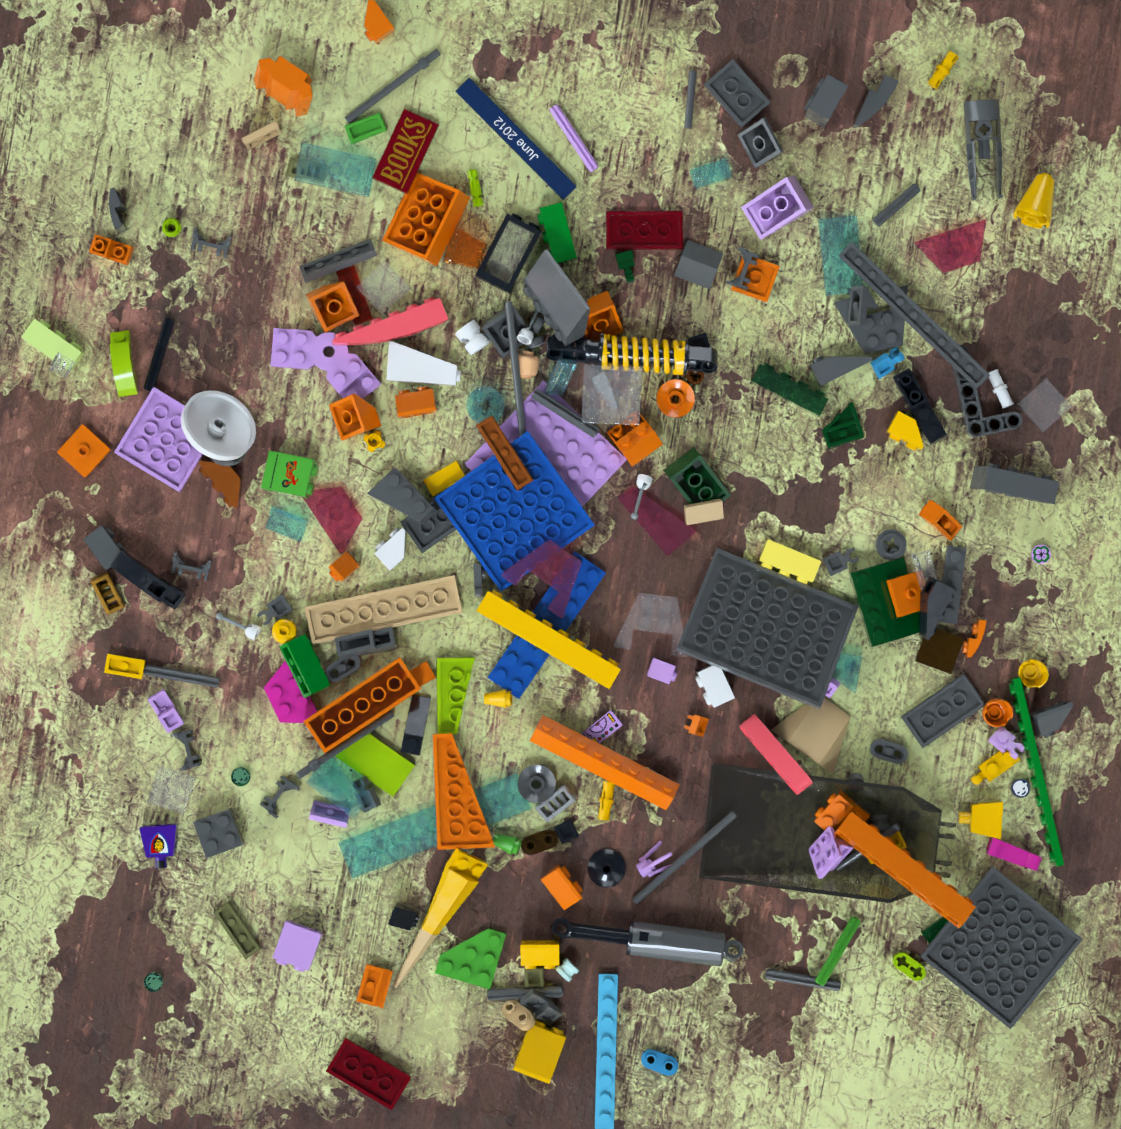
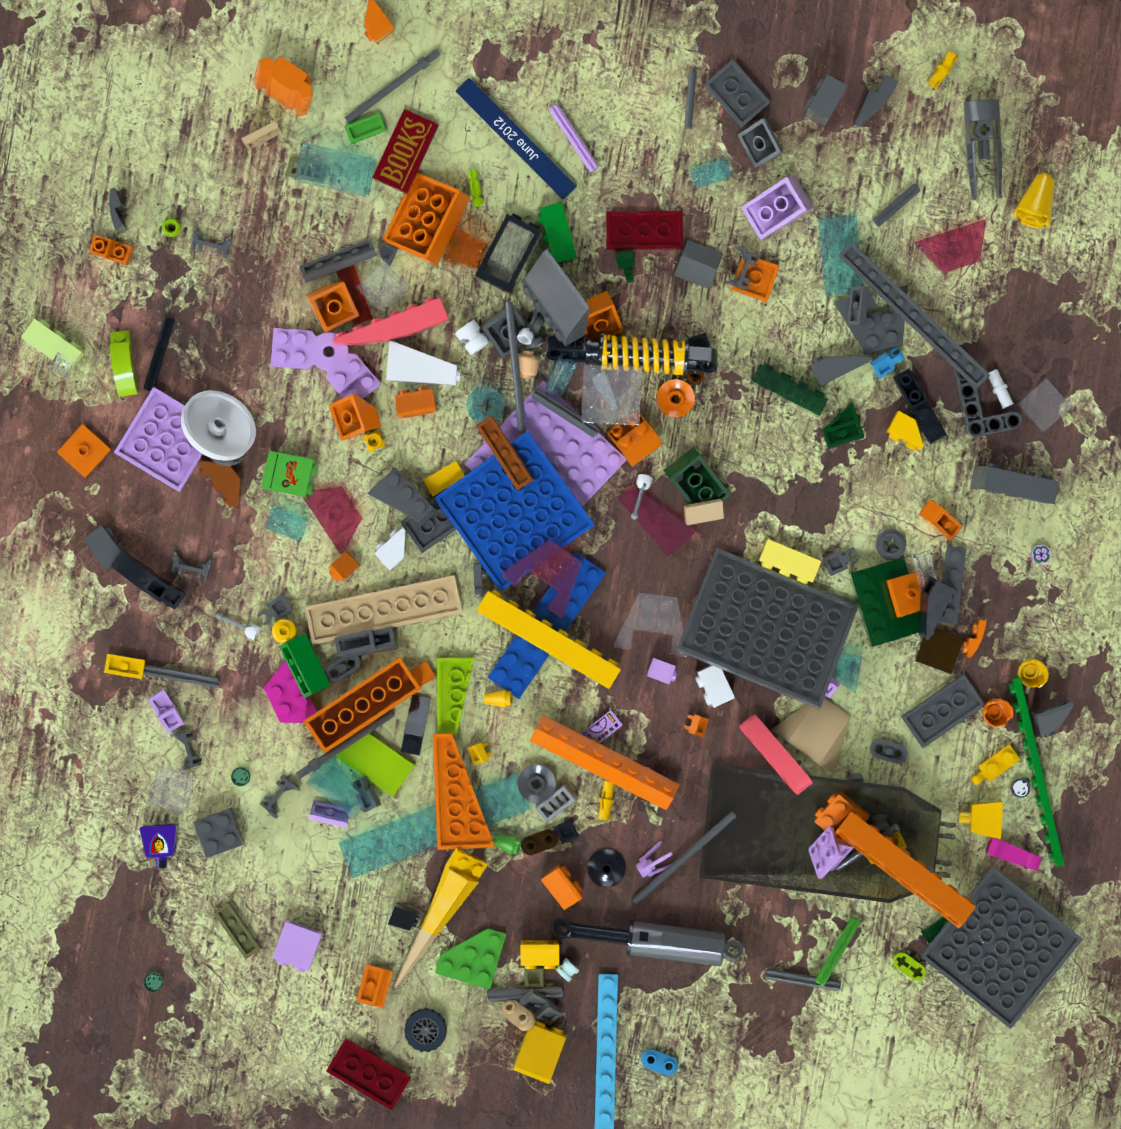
pearl gold slope [90,571,125,615] -> none
lavender plate [988,726,1025,759] -> none
none -> dark grey tile [379,241,398,266]
none -> black wheel [404,1008,447,1052]
none -> yellow tile [467,742,493,765]

